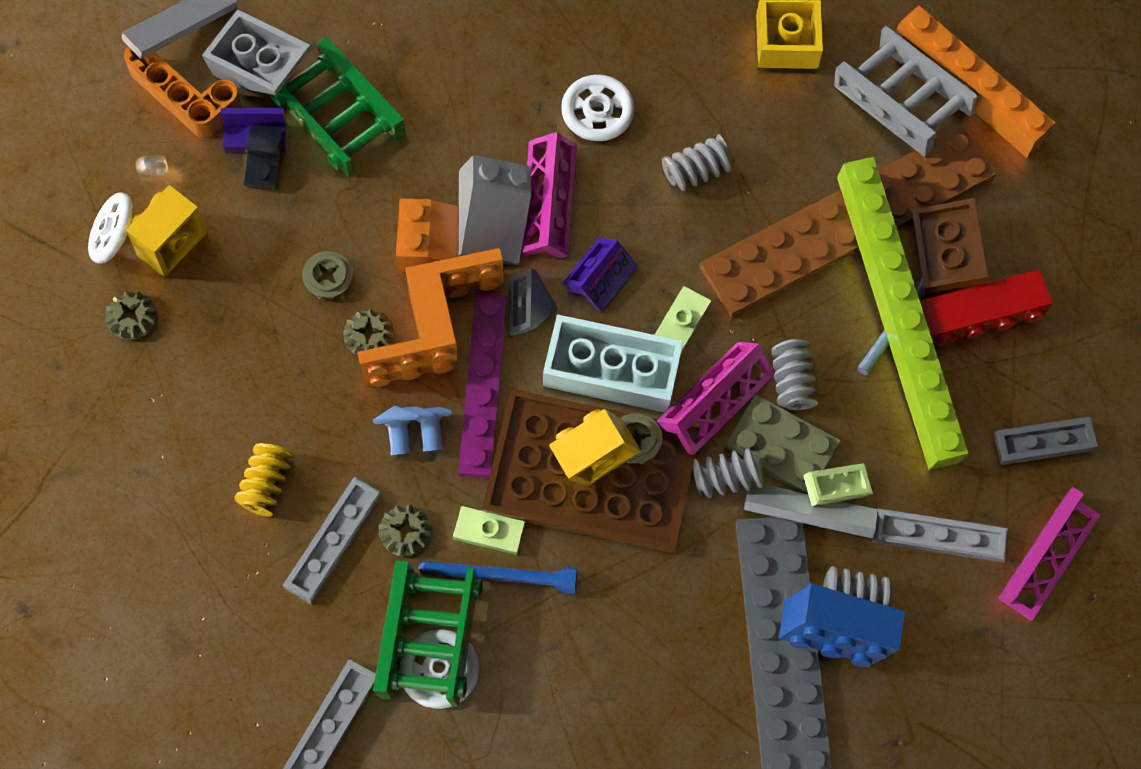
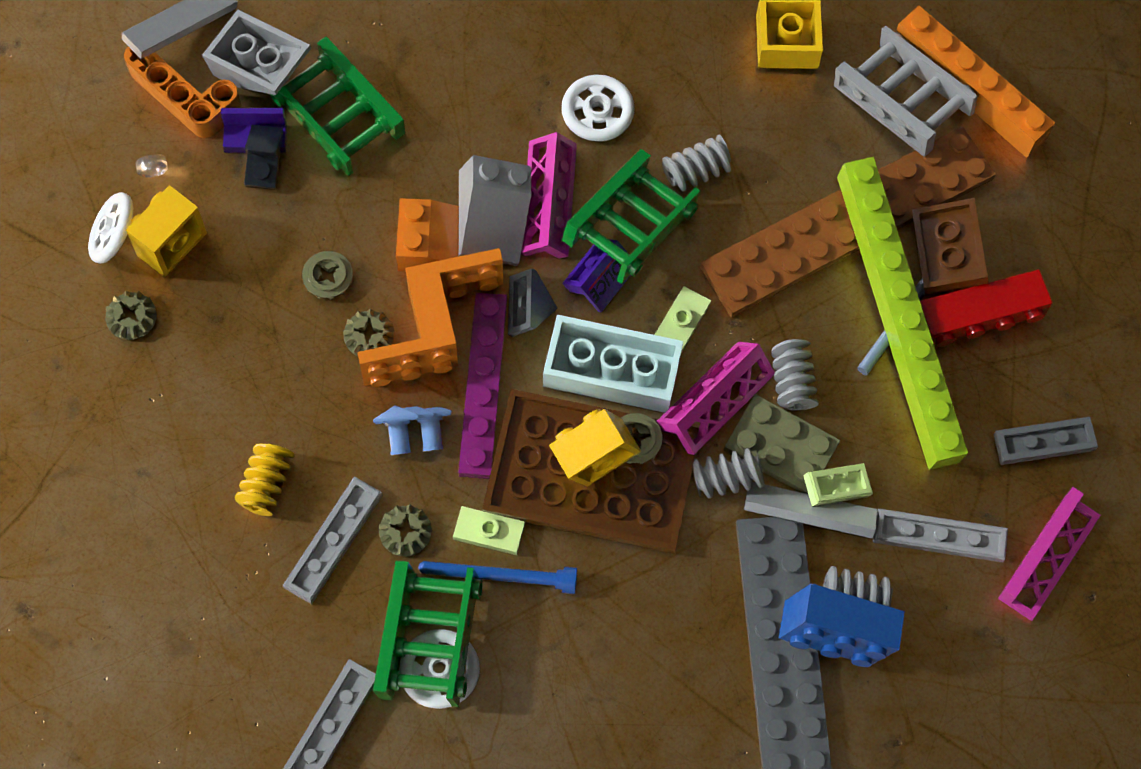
none -> green fence [562,149,700,284]

